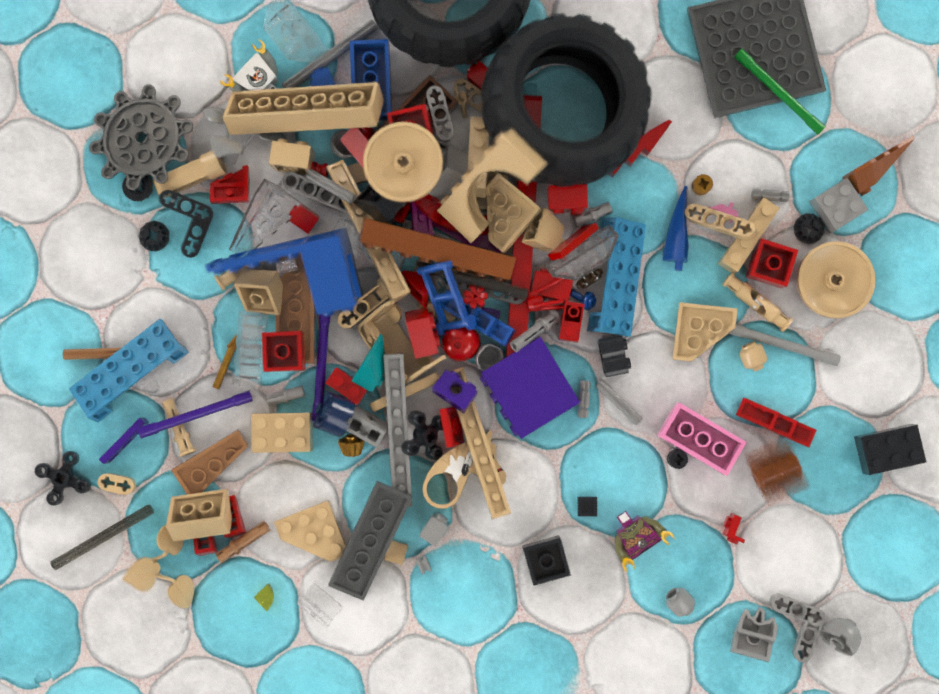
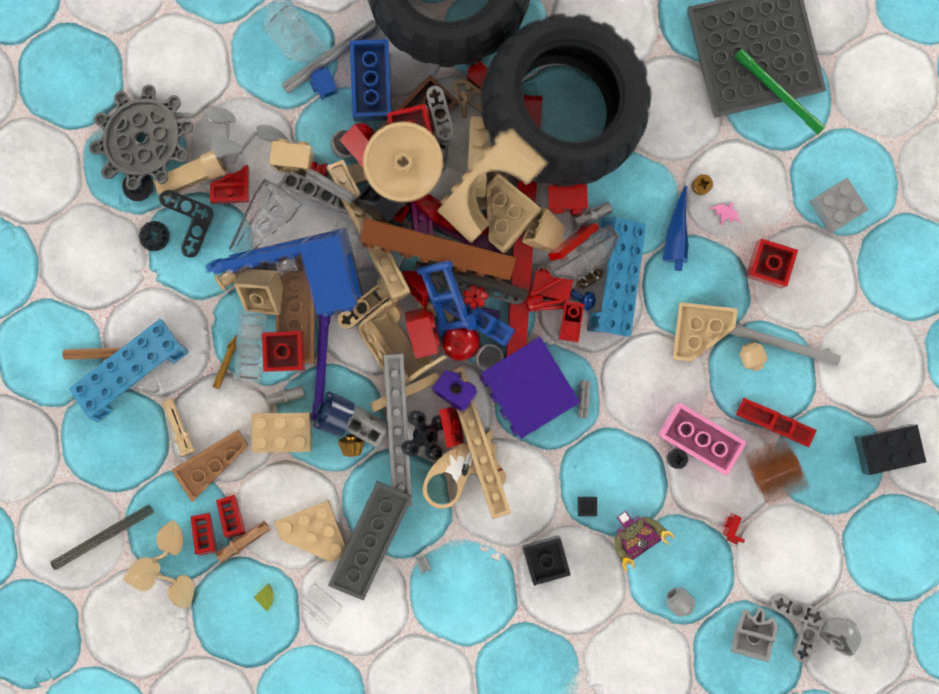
black gear [34,451,91,506] -> none
tan beam [98,473,136,495] -> none
dark purple tile [99,417,149,464] -> none
dark purple piece [137,390,253,439] -> none
tan slope [166,489,232,541] -> none
torso [220,39,278,92] -> none
tan brick [222,82,384,135] -> none
red brick [289,203,320,234] -> none
red brick [325,367,368,405] -> none
teal slope [352,334,385,393] -> none
tan slope [384,540,408,565] -> none
light grey brick [419,512,449,547] -> none
light grey pin [510,310,561,352] -> none
light grey axle [596,380,643,425] -> none
black brick [598,335,631,377] -> none
red slope [609,120,672,177] -> none
tan beam [685,204,757,240] -> none
tan arch [717,198,780,274] -> none
tan piece [722,272,793,332] -> none
light grey axle [751,189,790,202] -> none
black gear [794,213,825,244] -> none
tan dish [796,241,876,319] -> none
dark orange wedge [842,136,915,197] -> none

